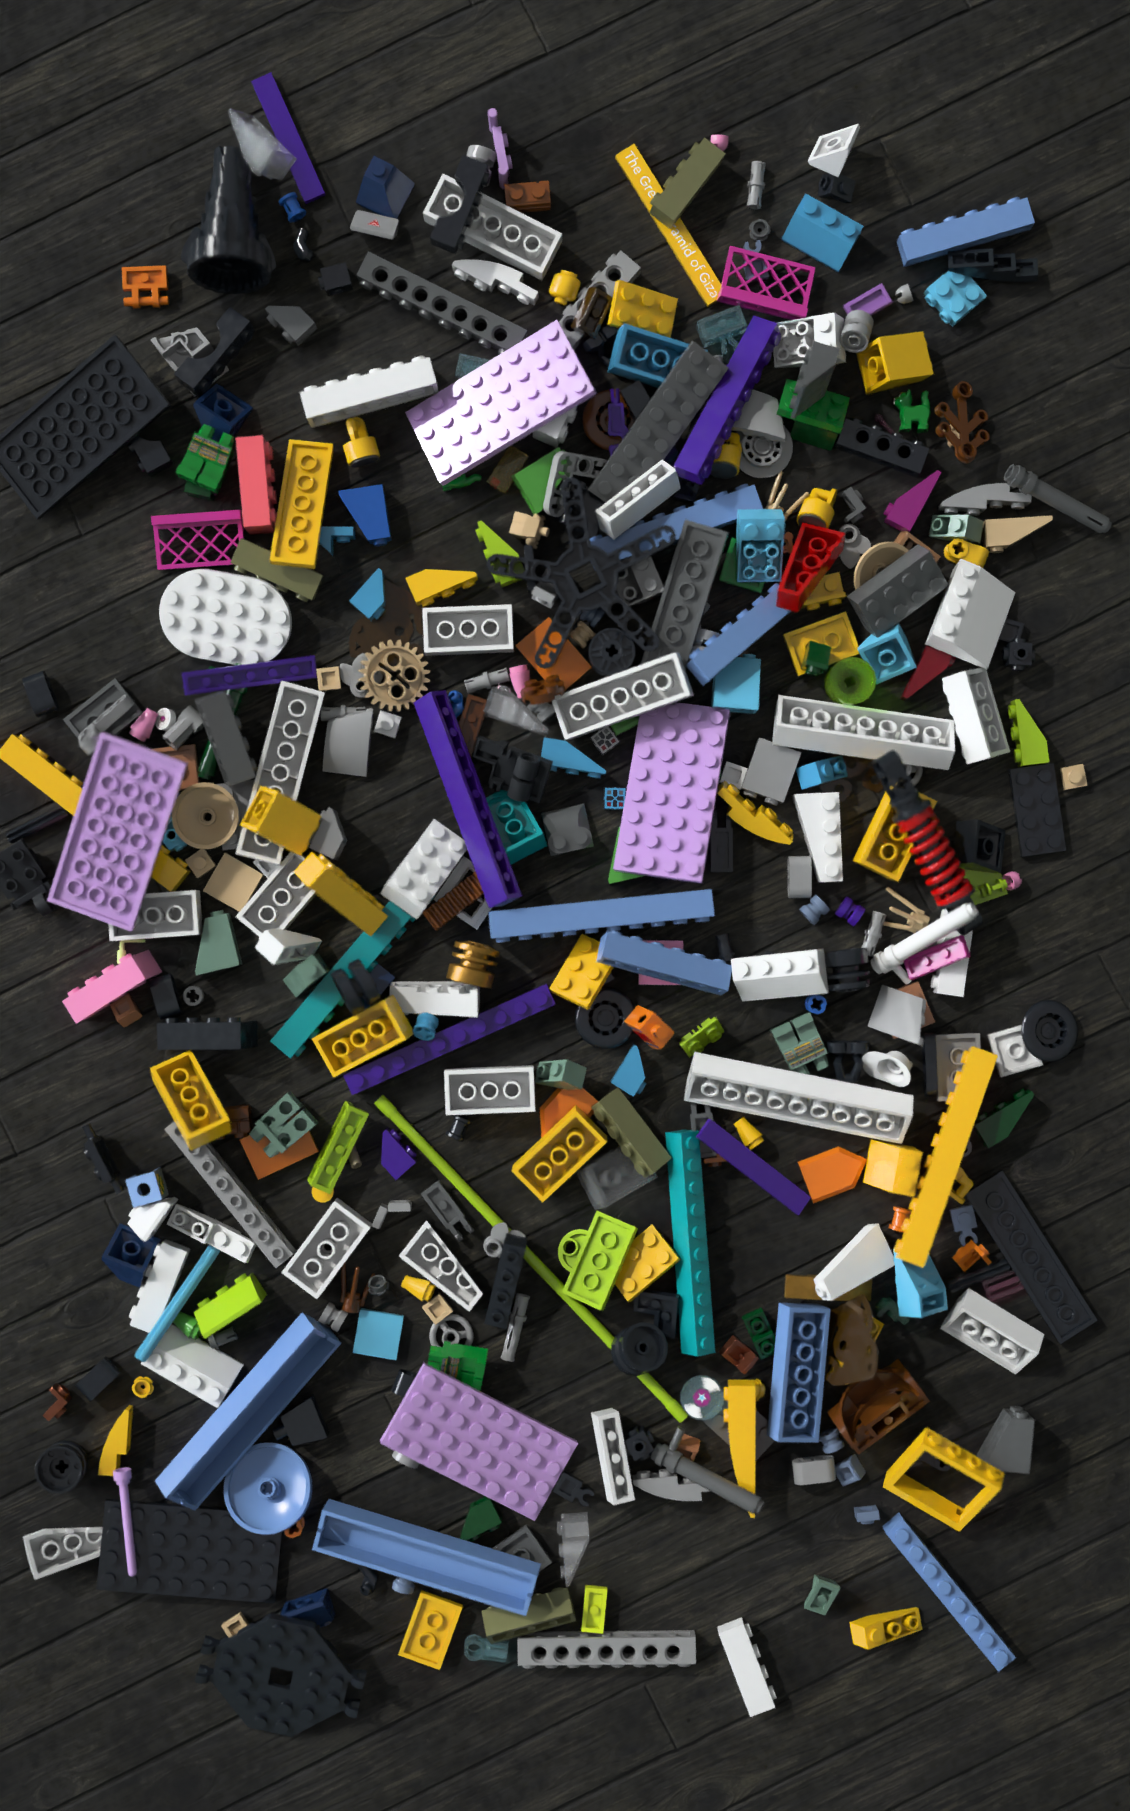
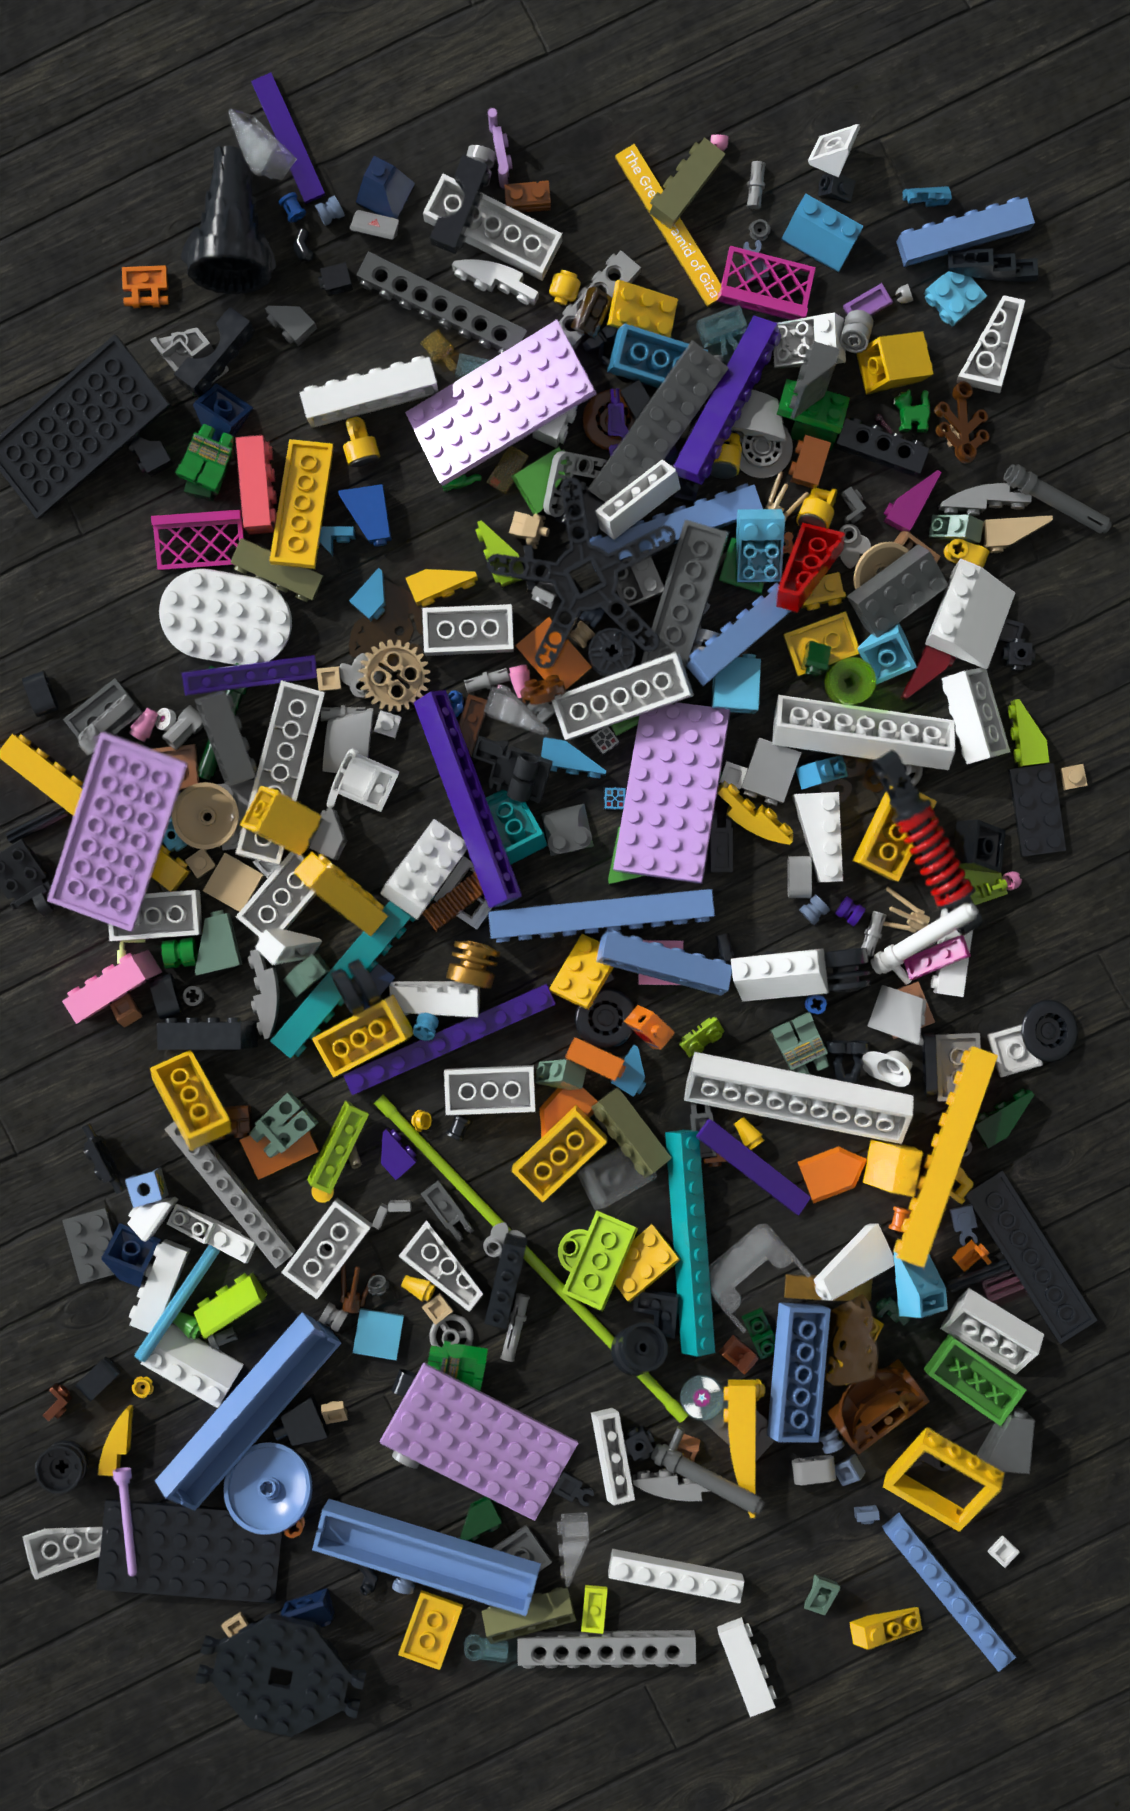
none -> dark grey plate [62,1207,114,1284]
none -> green wheel [162,937,198,969]
none -> light grey slope [248,949,279,1039]
none -> sand blue wheel [315,195,345,226]
none -> tan plate [321,1401,348,1424]
none -> white piece [327,748,399,812]
none -> yellow plate [411,1110,432,1132]
none -> clear yellow piece [421,329,458,372]
none -> orange slope [565,1037,626,1081]
none -> white brick [608,1549,744,1603]
none -> clear windscreen [709,1224,811,1333]
none -> dark orange brick [789,435,831,489]
none -> dark azure slope [902,186,952,207]
none -> bright green brick [924,1333,1026,1426]
none -> white wedge [957,295,1025,393]
none -> white tile [988,1535,1020,1568]

